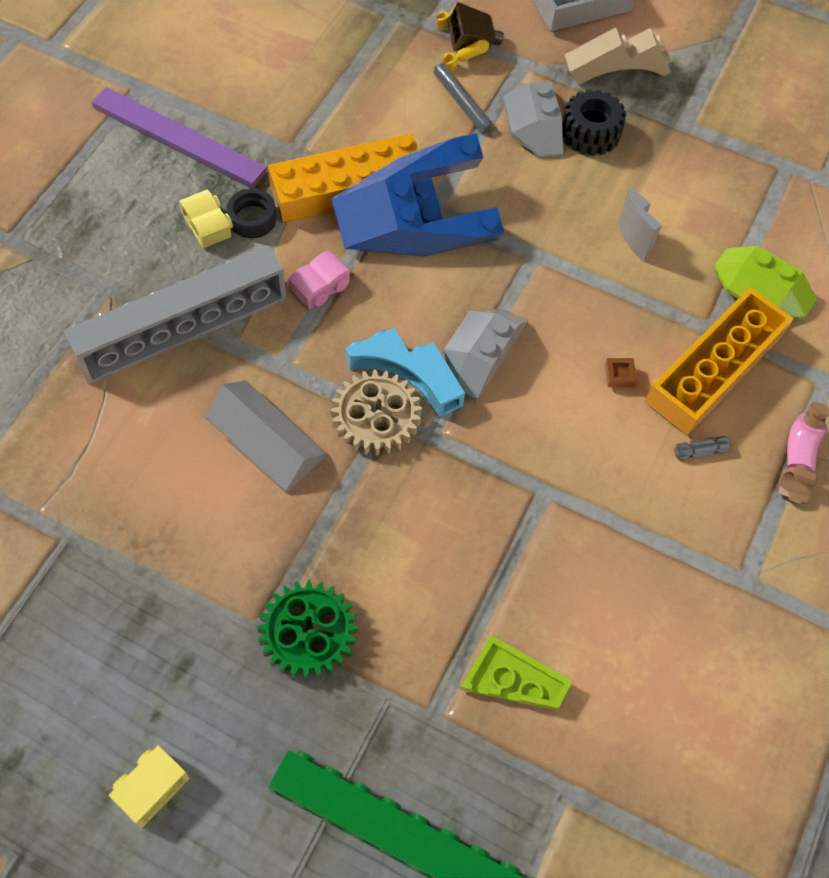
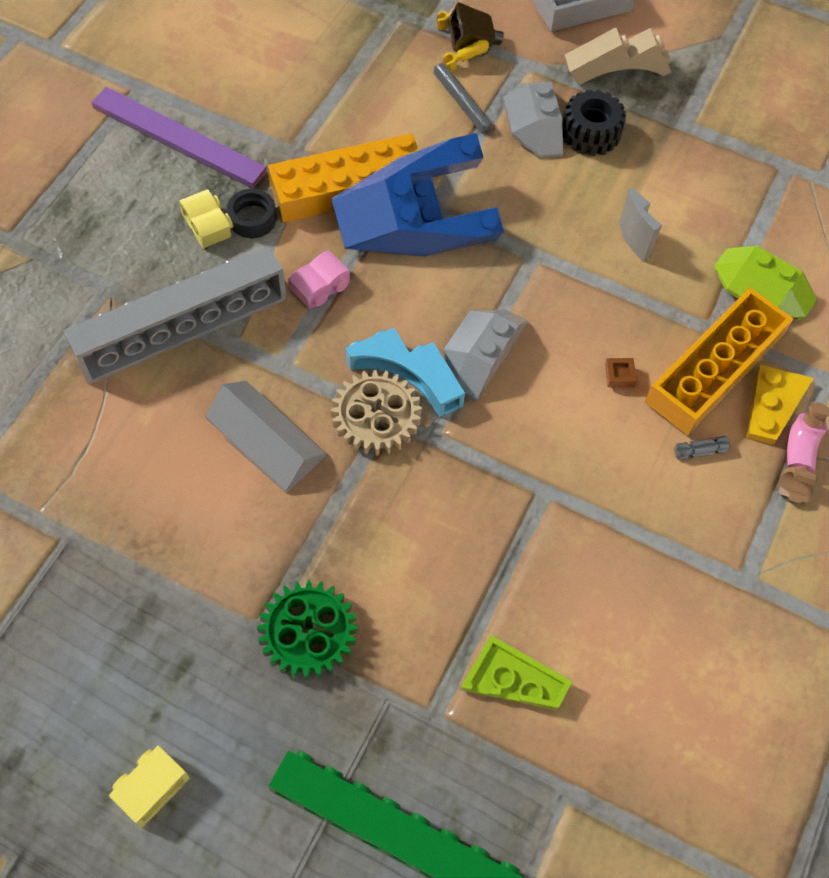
none -> yellow wing [746,365,814,445]

